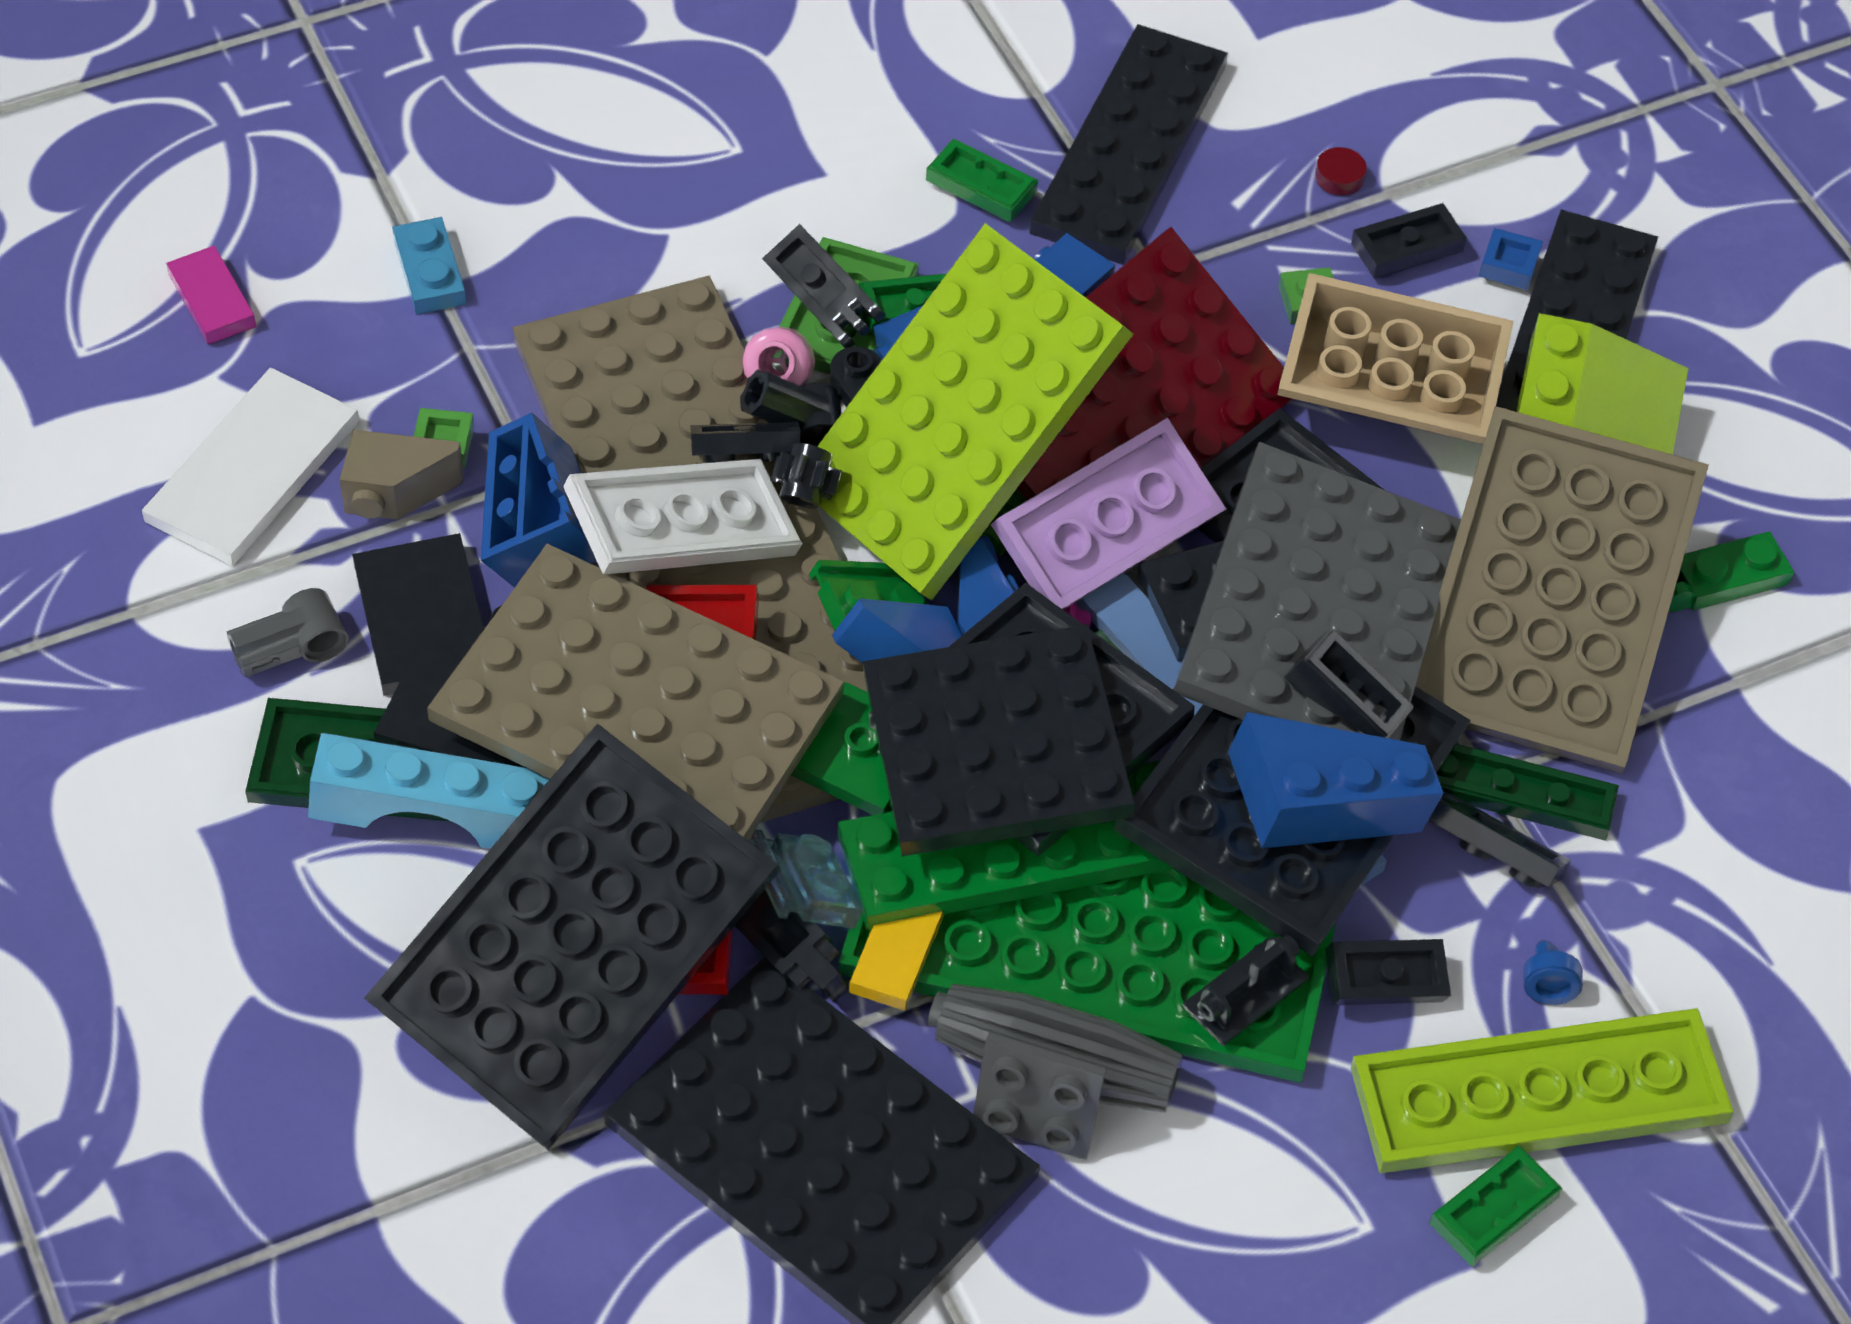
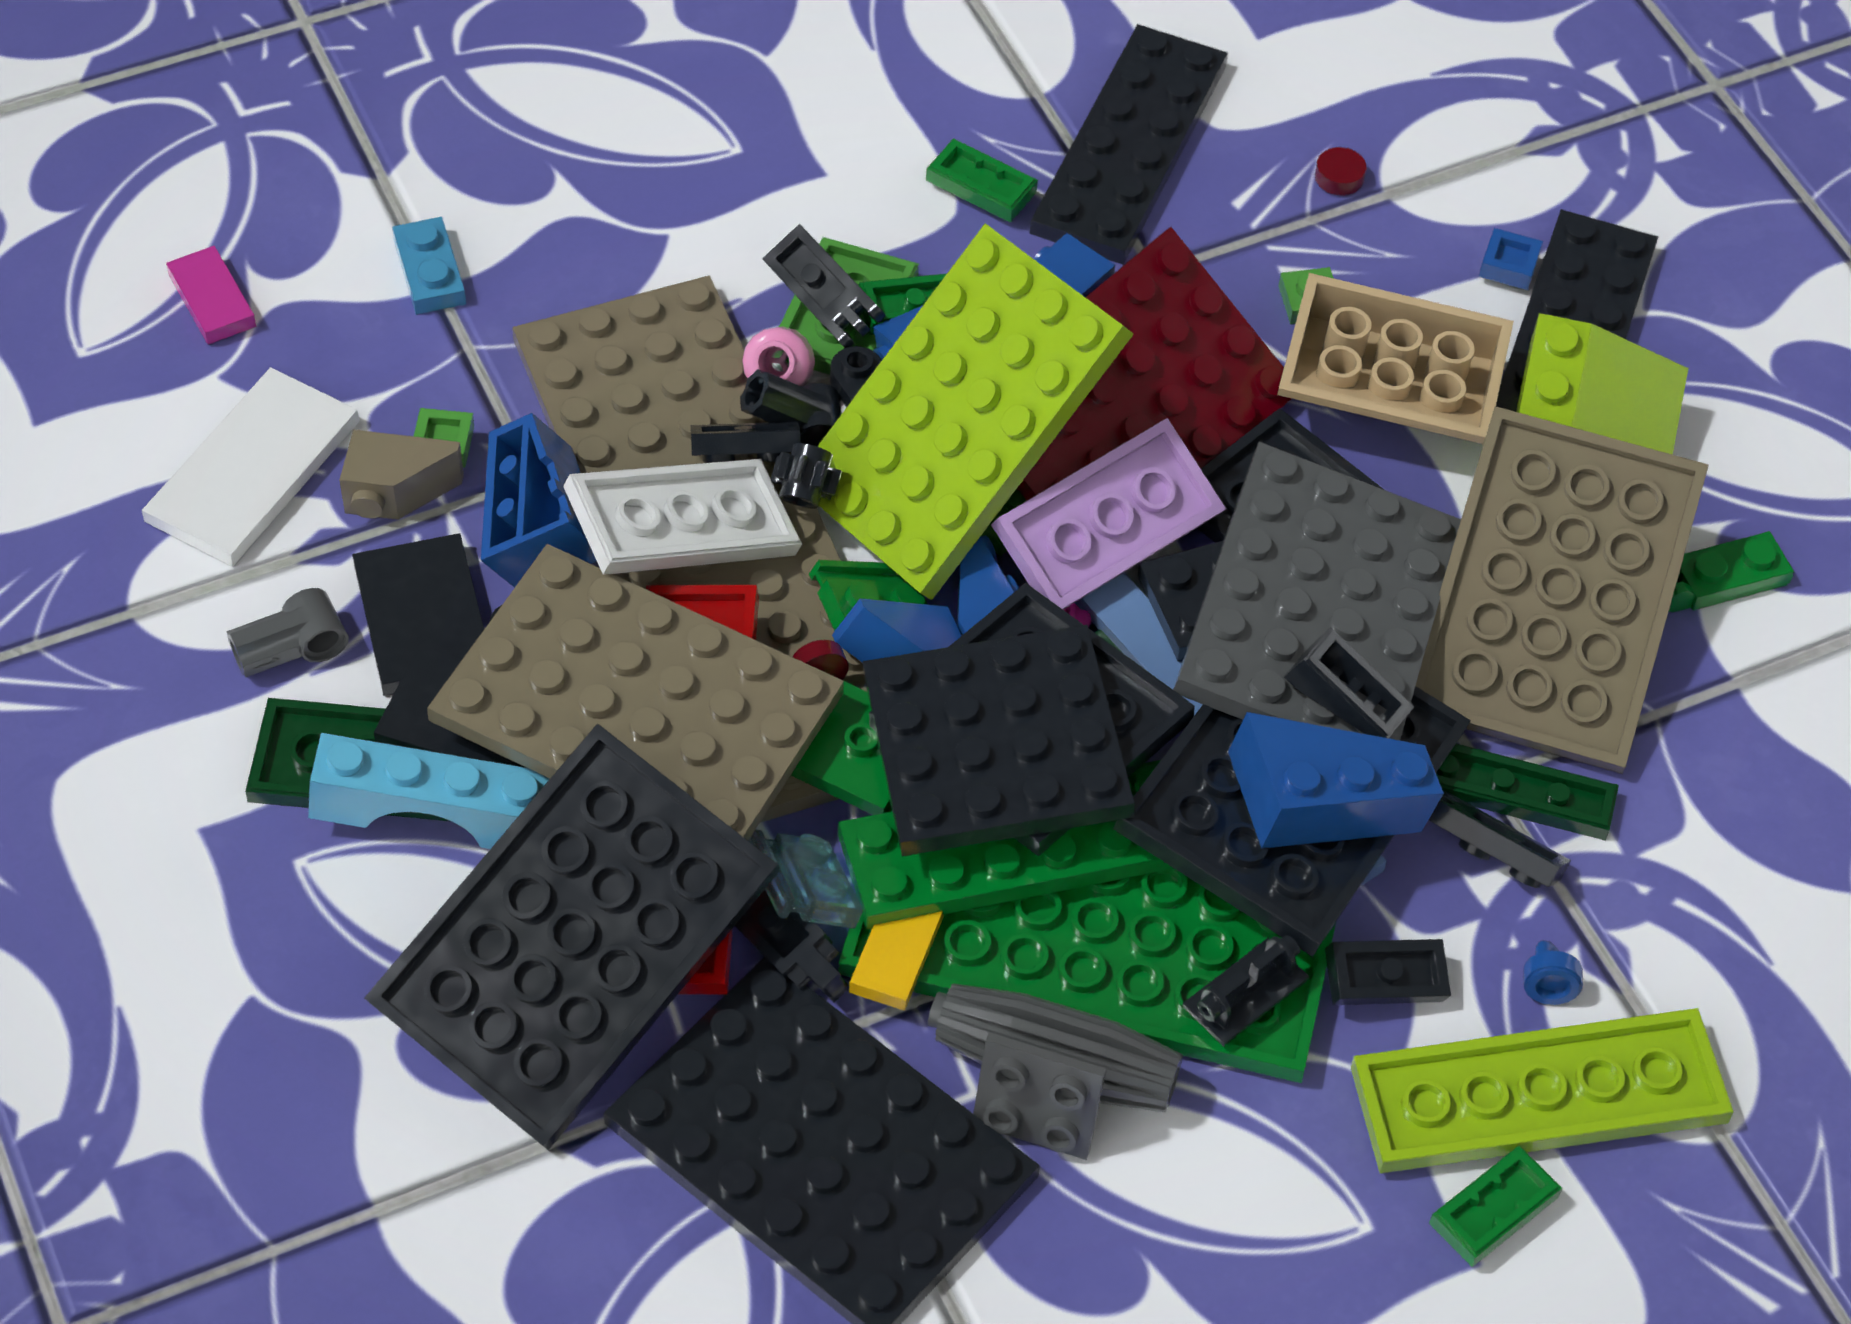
black plate [1351,203,1467,279] -> none
none -> dark red tile [792,640,849,680]

